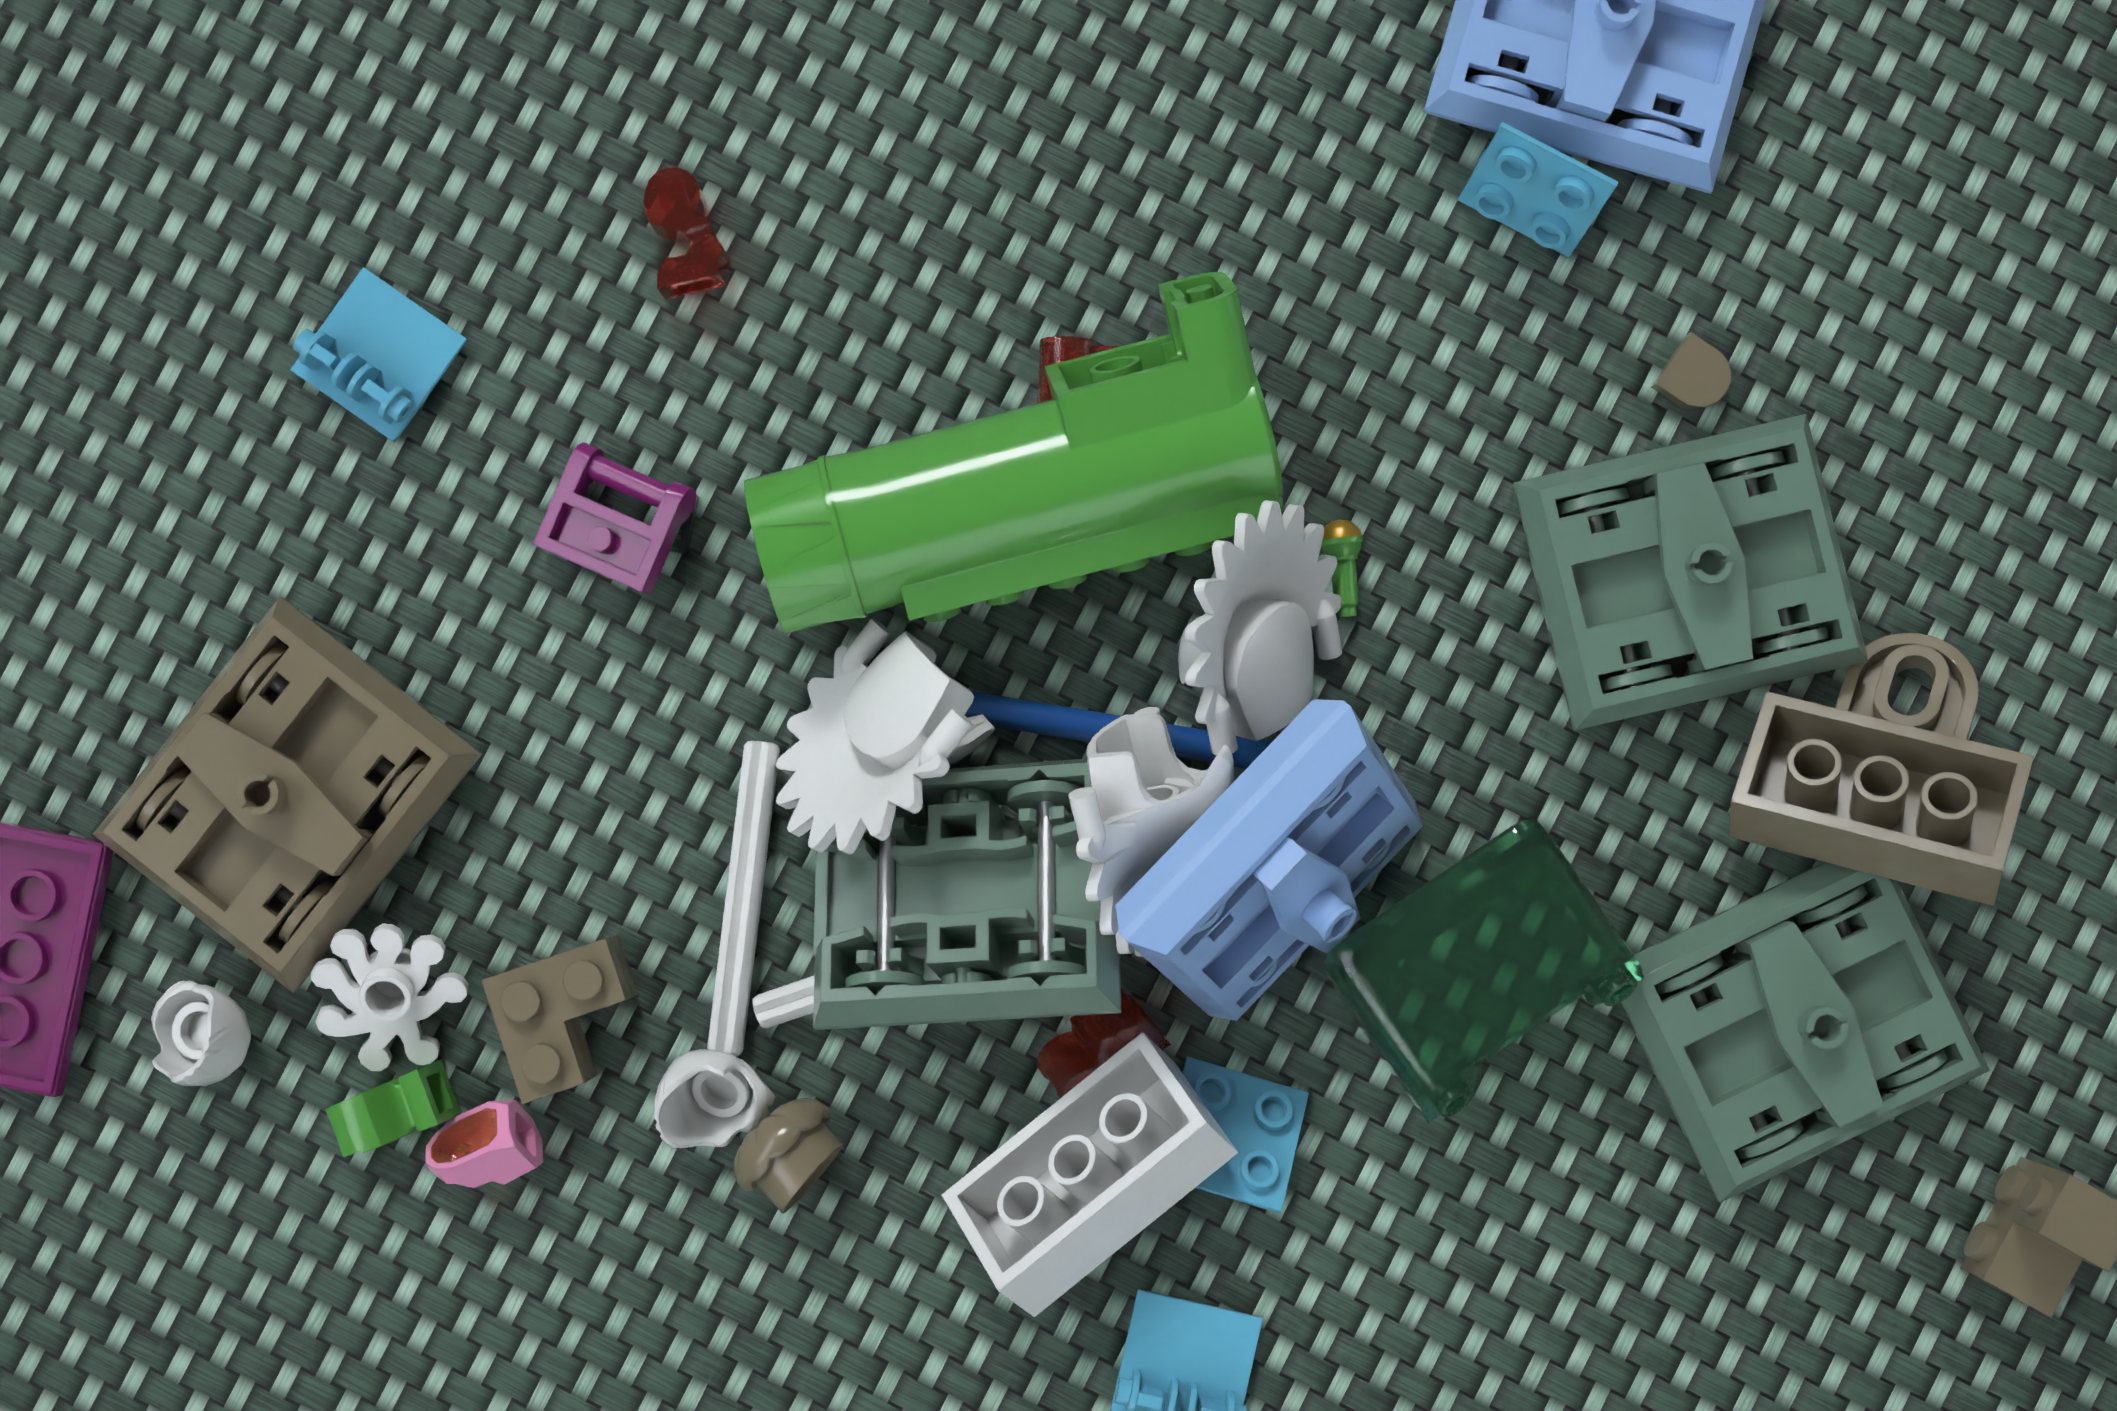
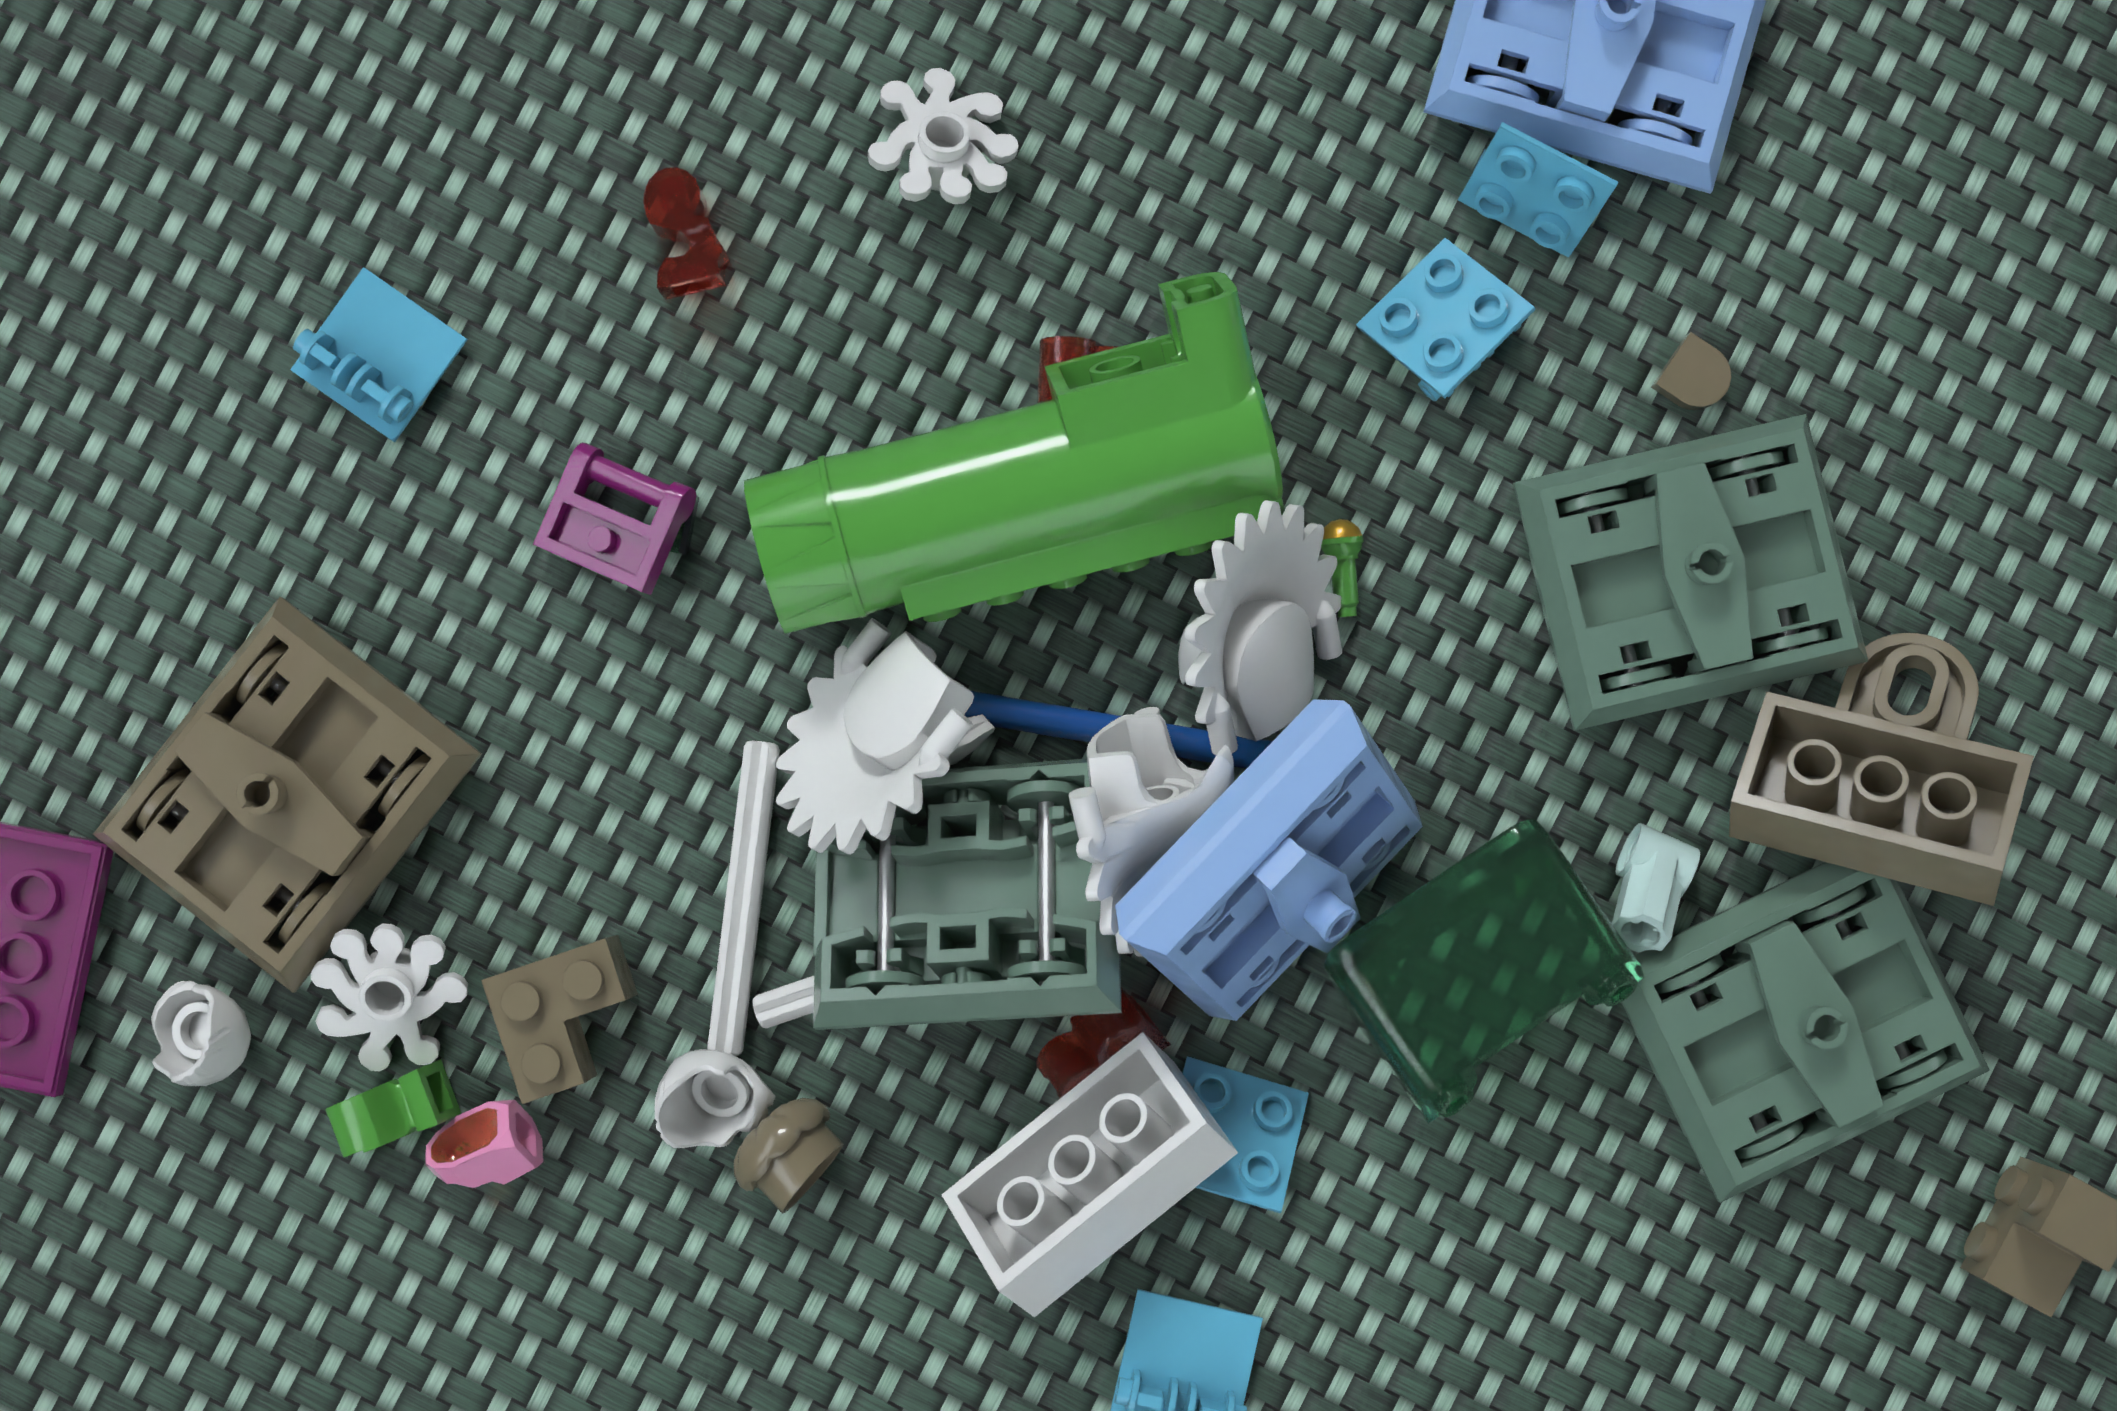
none -> white animal [867,68,1019,204]
none -> medium azure hinge [1356,238,1535,401]
none -> light aqua piece [1611,823,1700,953]

